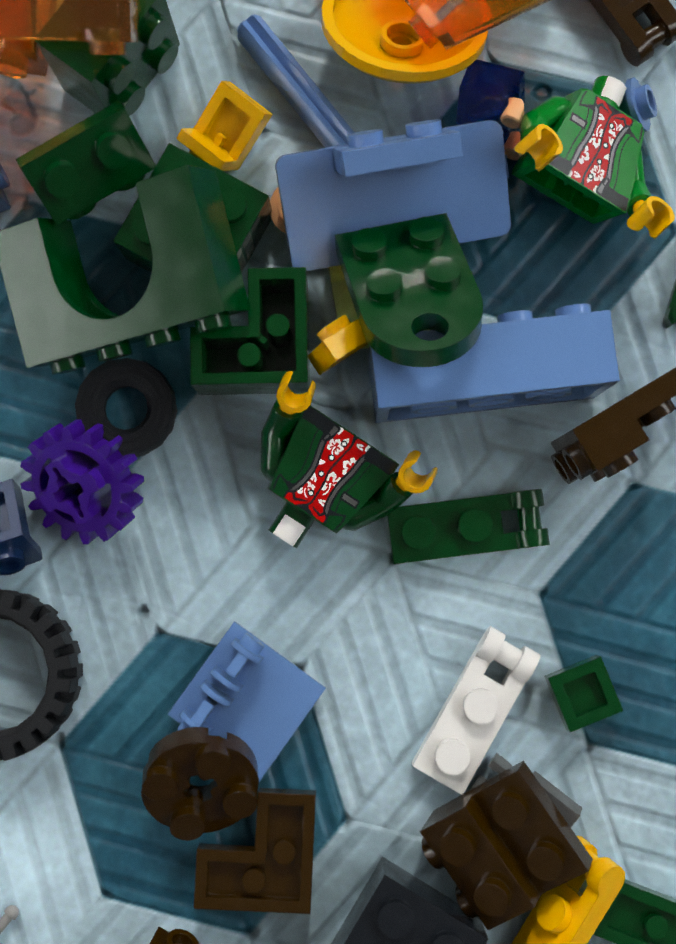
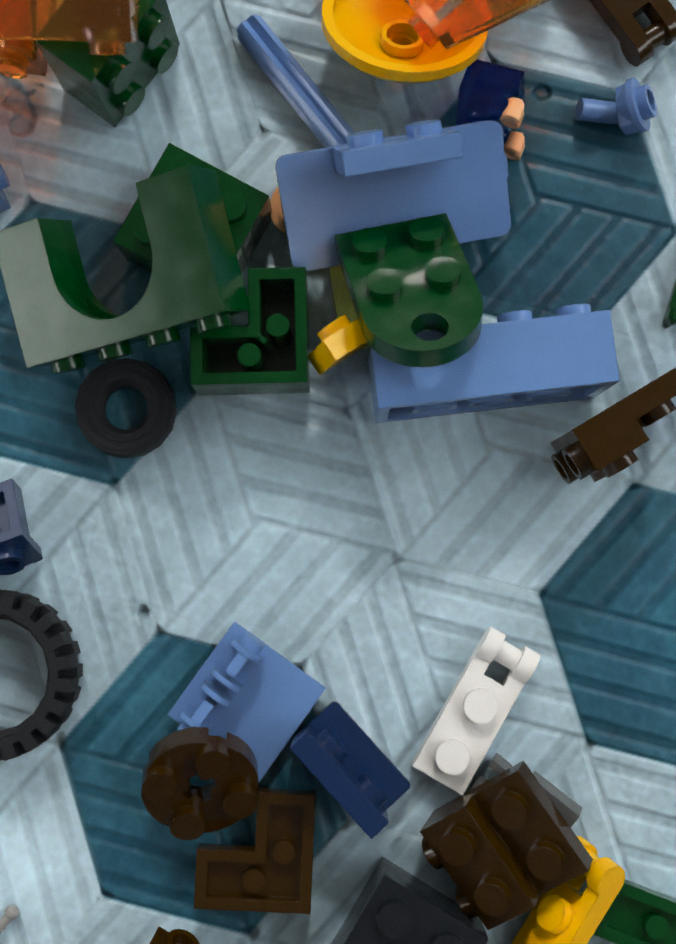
dark green bracket [16,100,157,225] -> none
dark purple gear [20,419,144,545] -> none
yellow bracket [176,80,273,171] -> none
torso [261,371,438,548] -> none
dark green plate [387,489,550,564] -> none
torso [511,76,675,239] -> none
dark green plate [544,655,623,732] -> none
none -> dark blue bracket [290,701,410,839]

